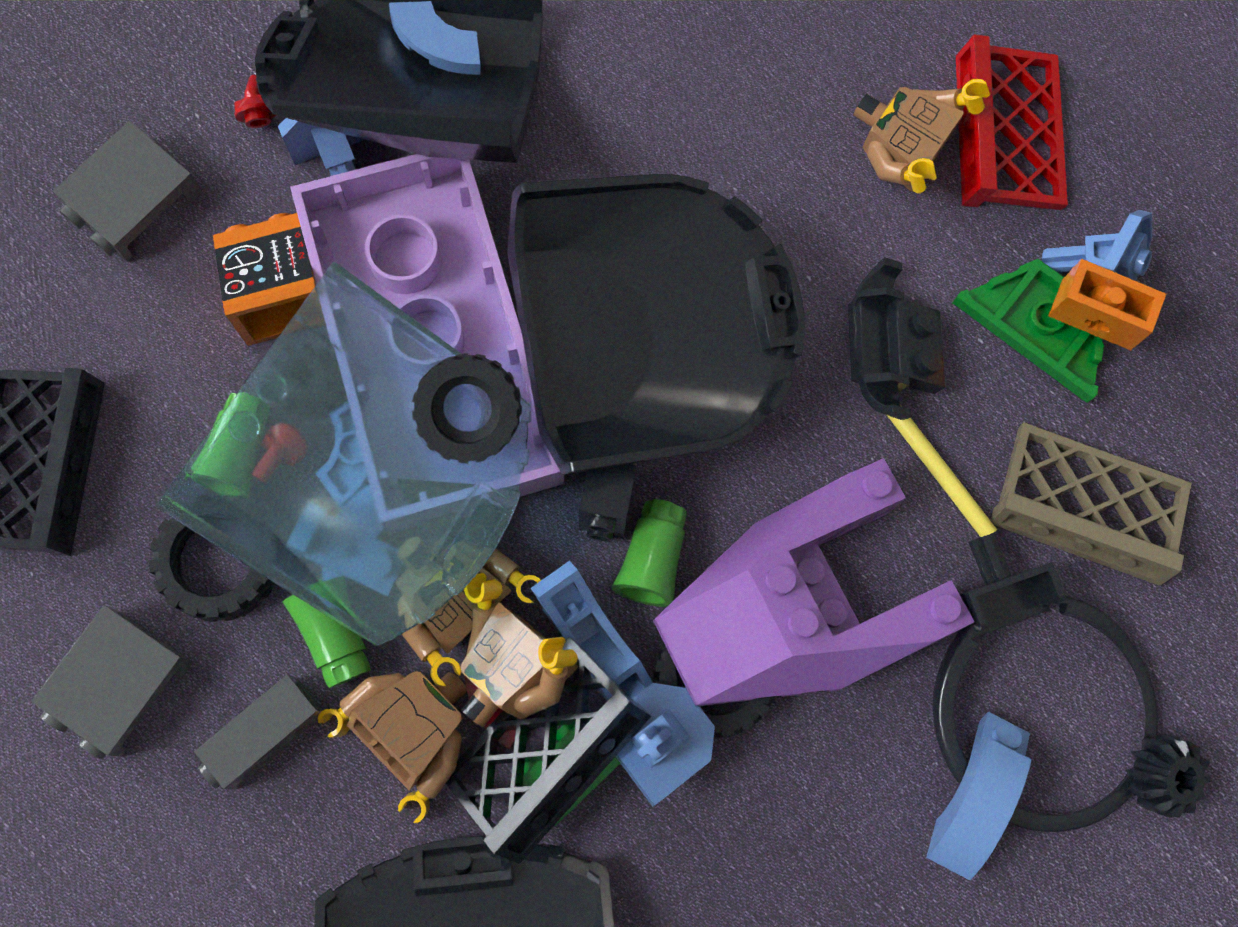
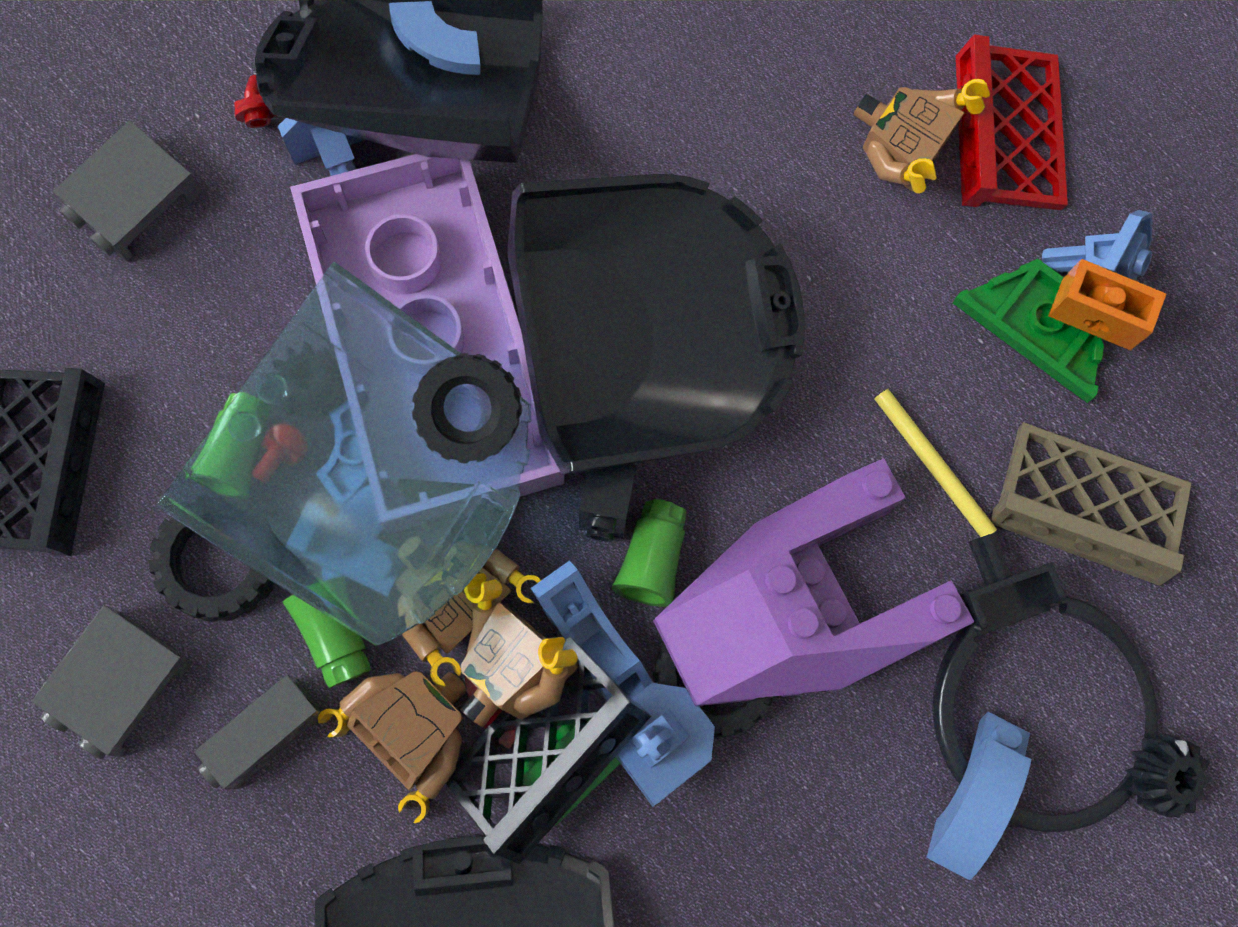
slope [213,213,327,346] -> none
black plate [848,257,945,420] -> none

